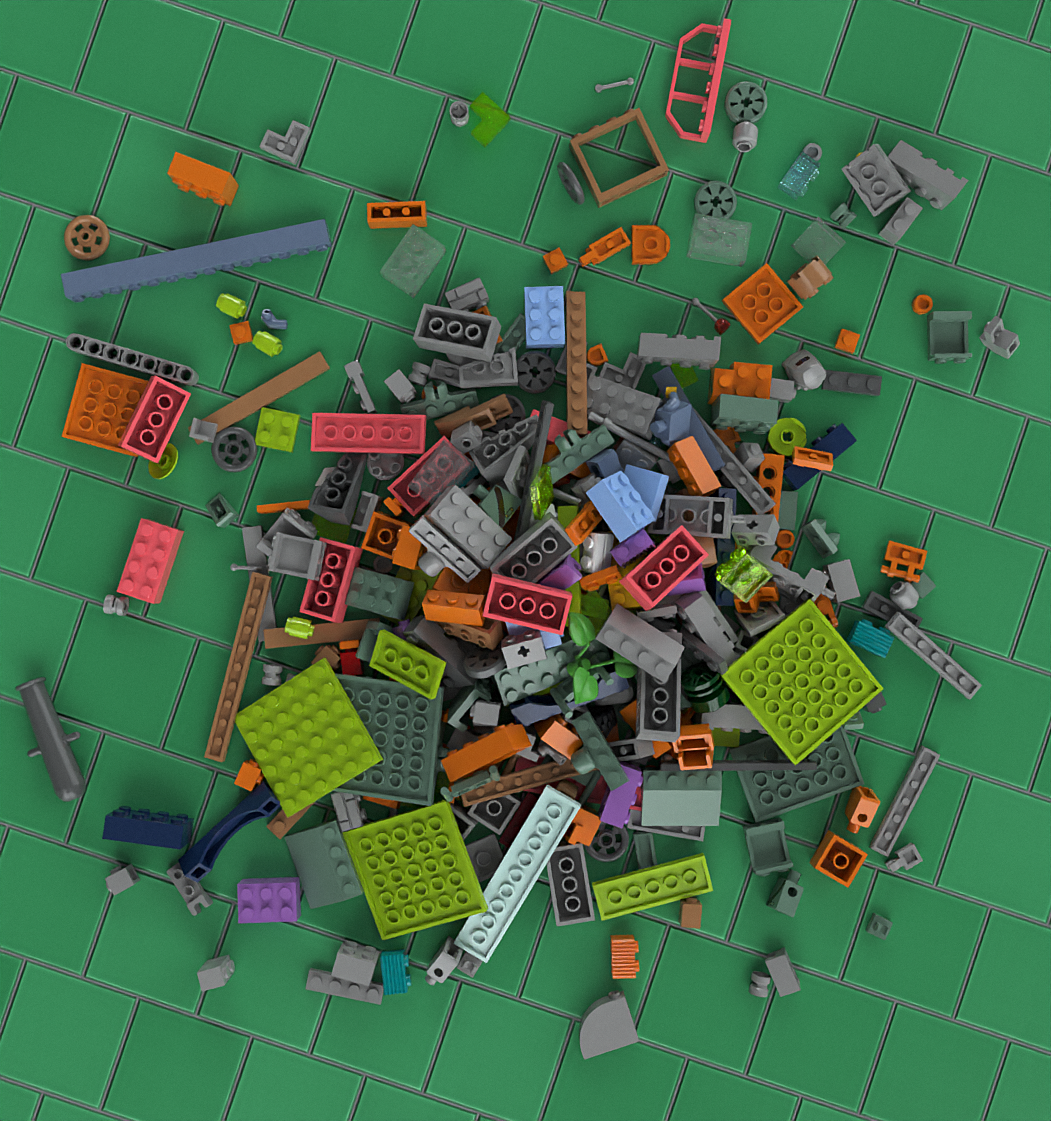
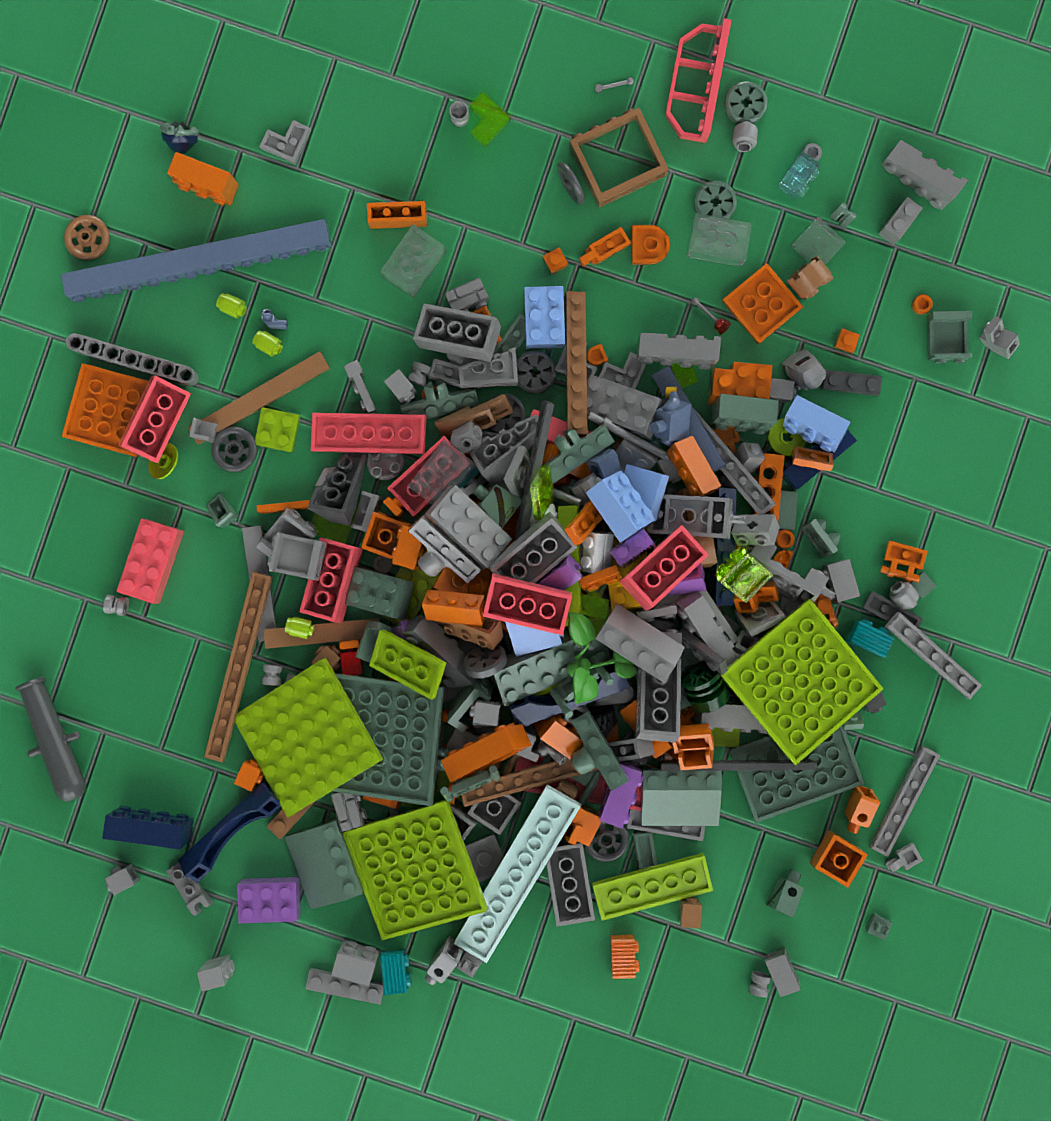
orange plate [229,321,253,345] -> none
light grey hinge [230,564,270,573] -> none
dark red plate [498,792,539,848] -> none
light grey brick [501,629,547,669] -> none
light grey brick [579,990,639,1060] -> none
sand green panel [742,817,793,876] -> none
light grey piece [841,144,911,217] -> none
none -> hair [160,121,199,154]
none -> light blue brick [783,395,850,453]

